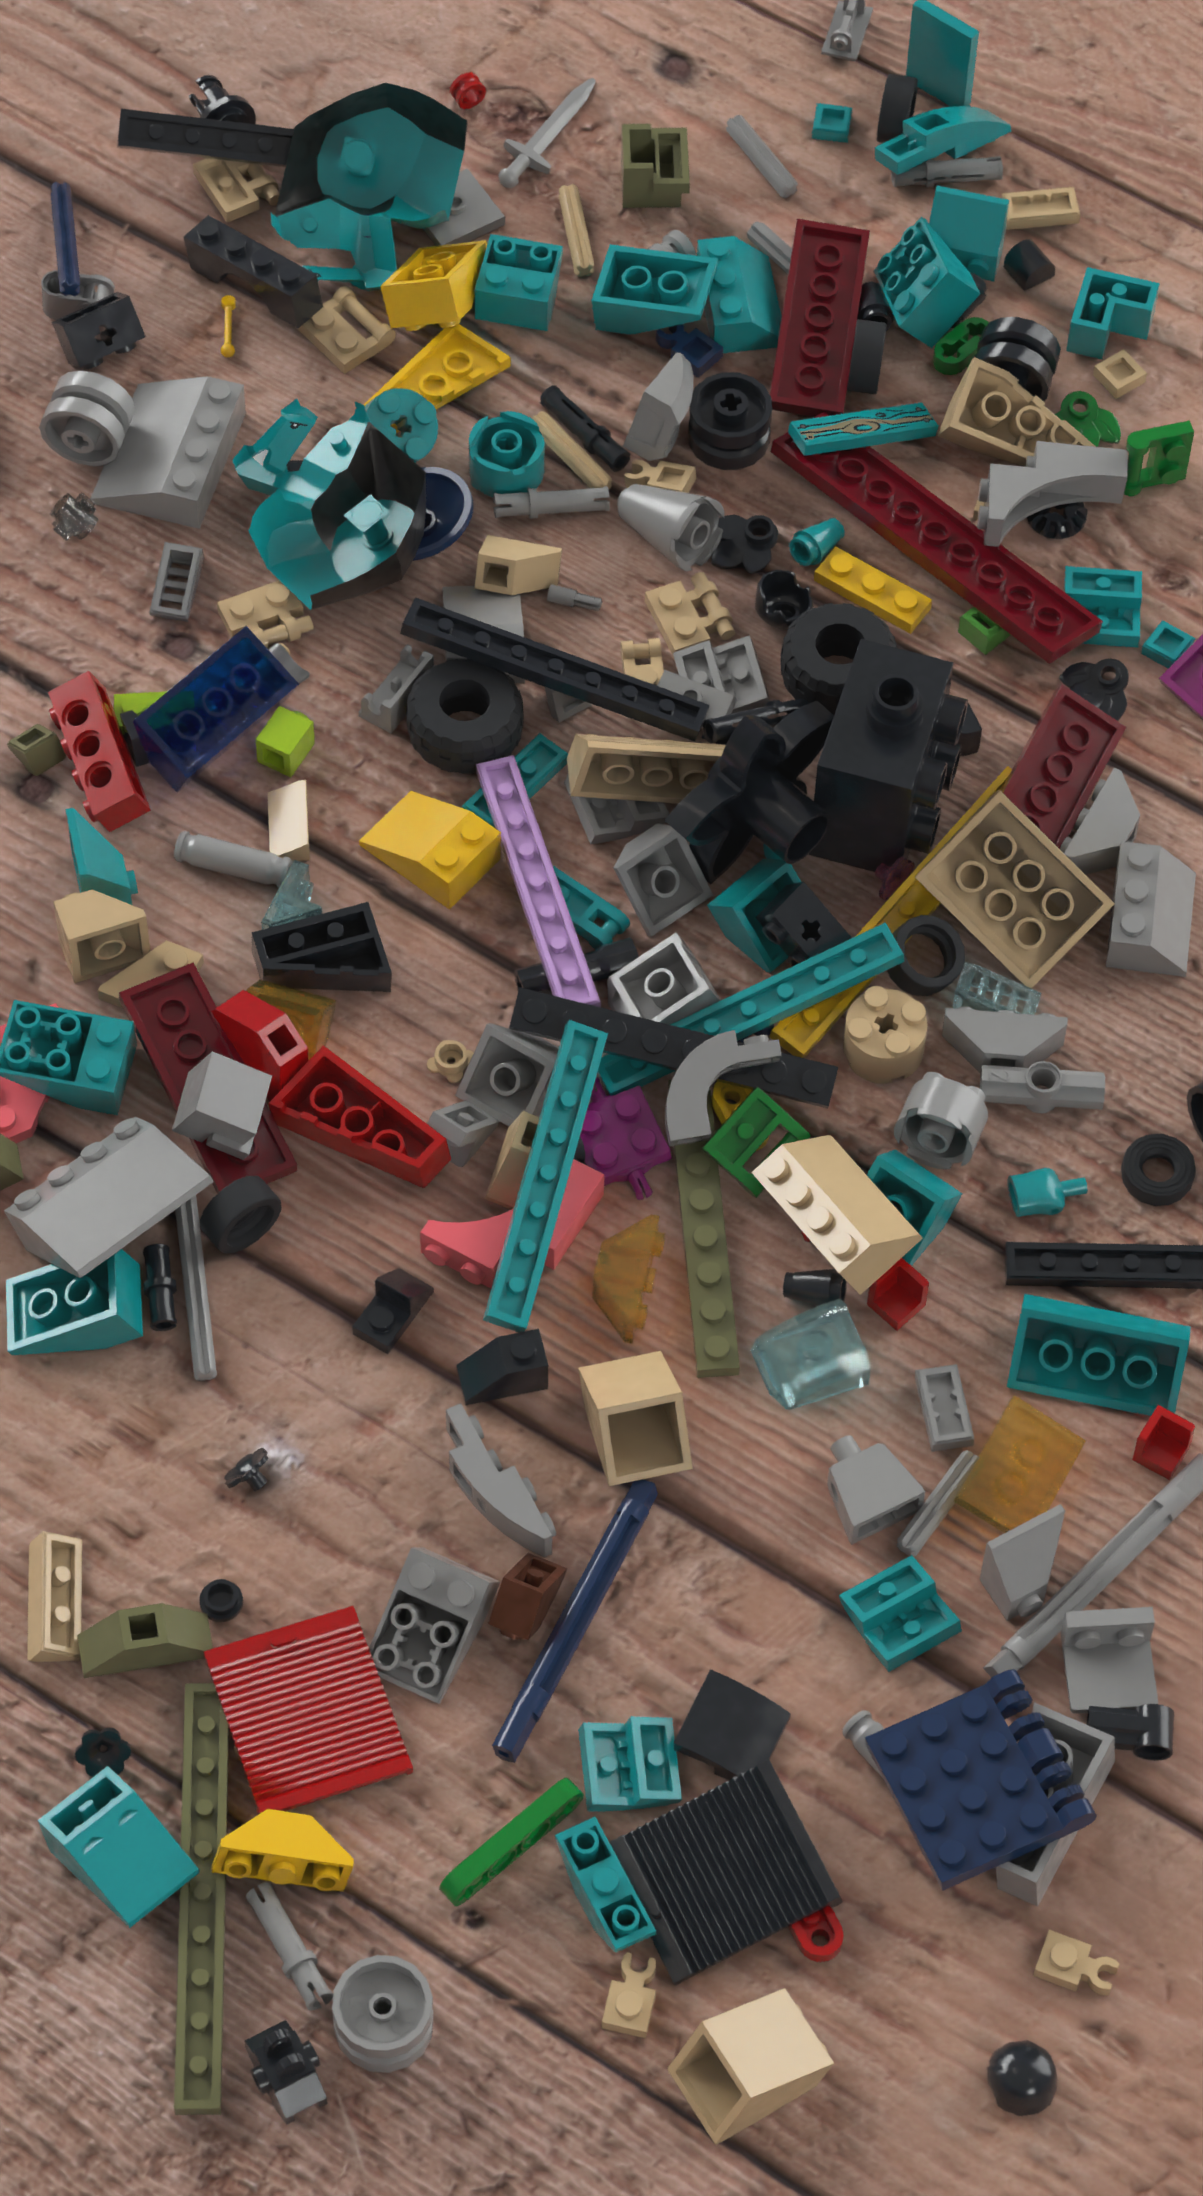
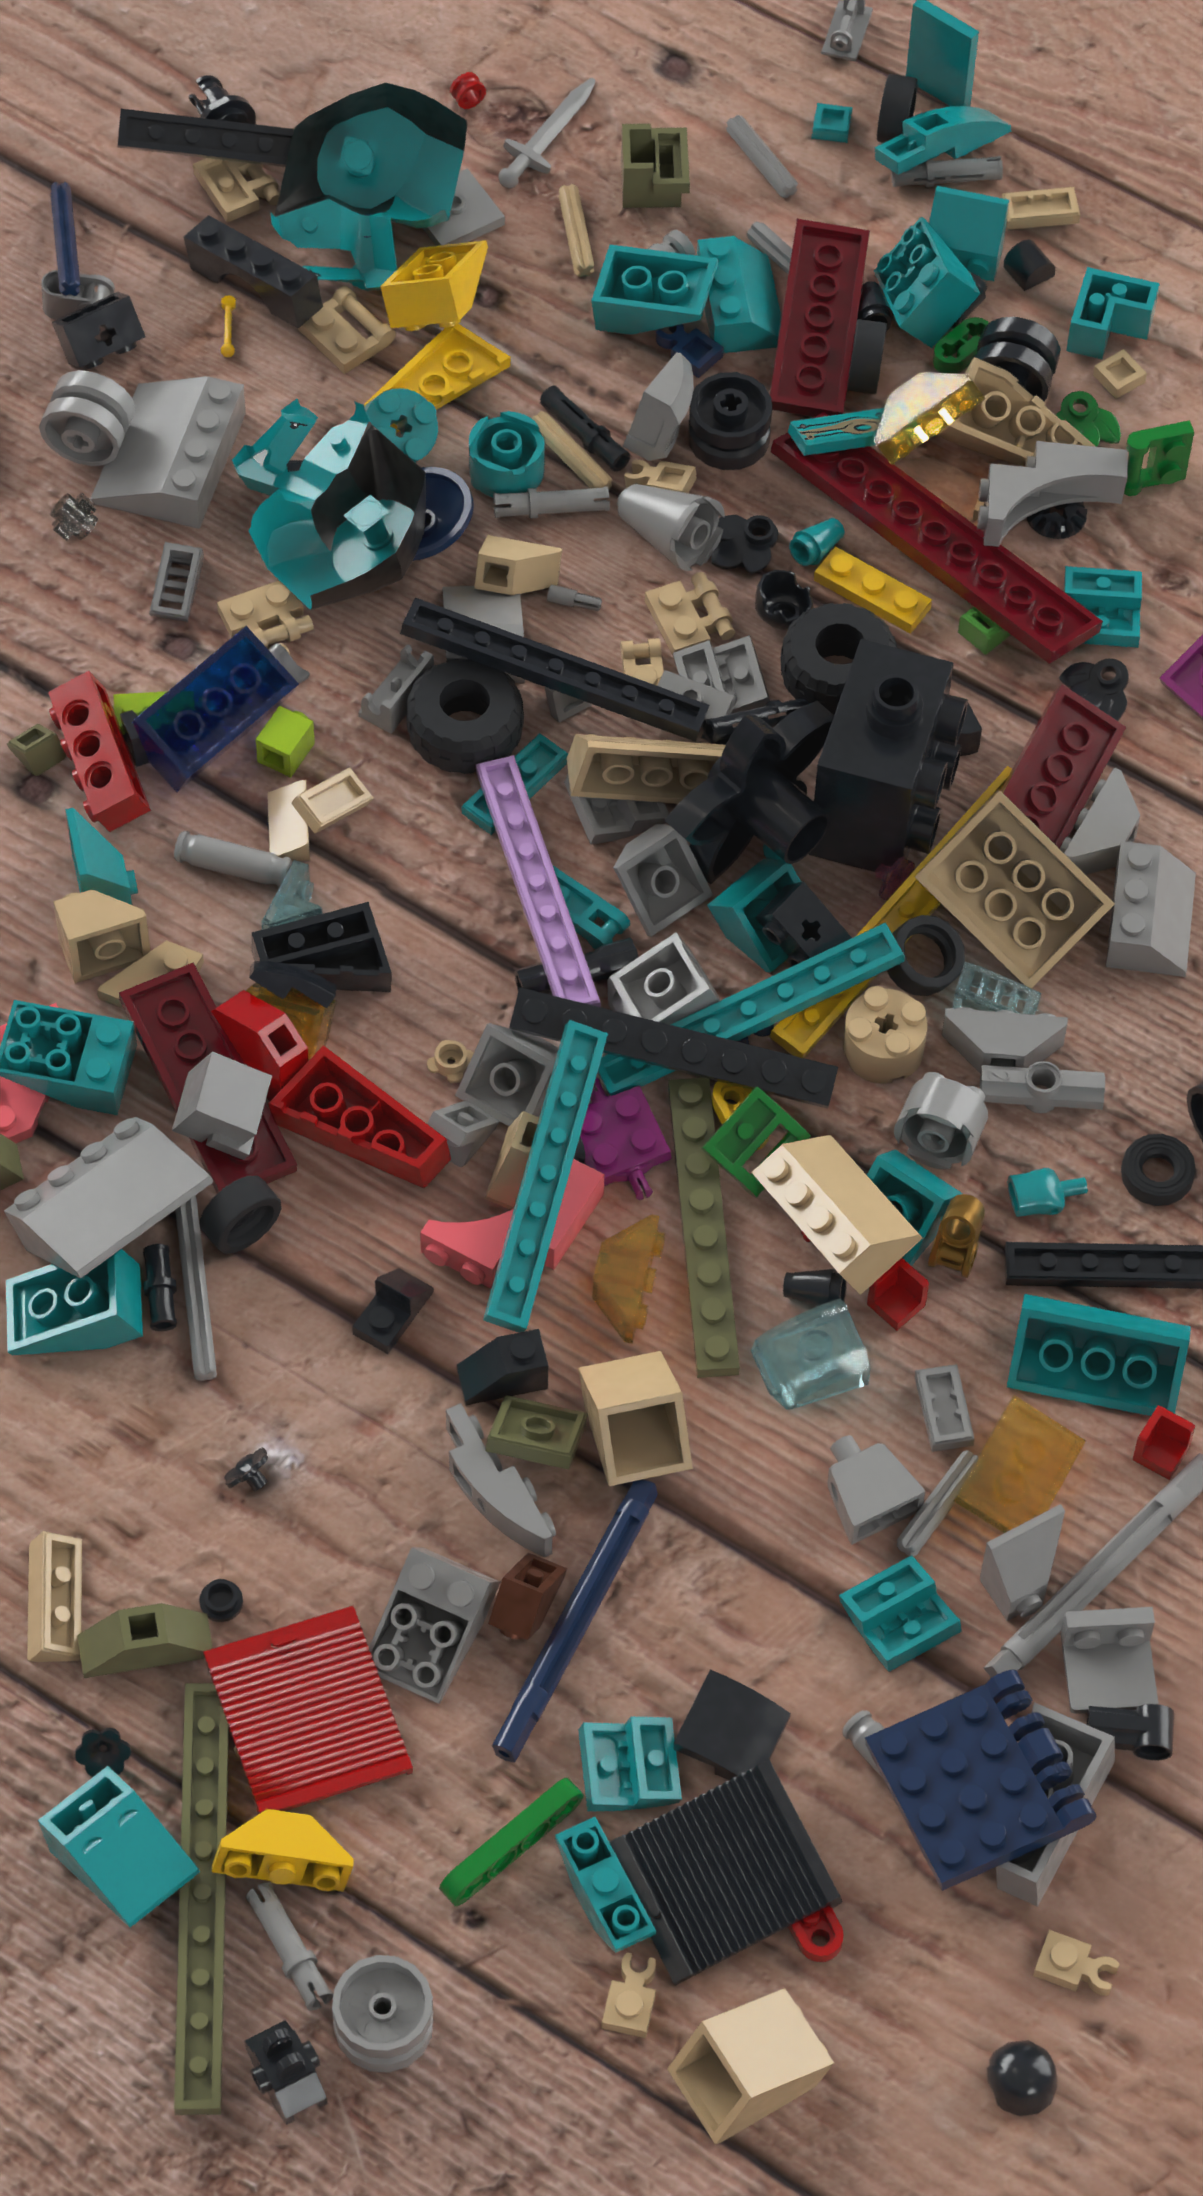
yellow slope [359,791,501,910] -> none
teal slope [475,234,563,331] -> none
light grey arch [665,1030,782,1147] -> none
teal tile [1141,620,1195,669] -> none
none -> black slope [249,961,336,1009]
none -> tan tile [291,767,374,834]
none -> olive plate [485,1395,588,1470]
none -> clear yellow slope [874,372,985,465]
none -> pearl gold piece [928,1194,985,1278]

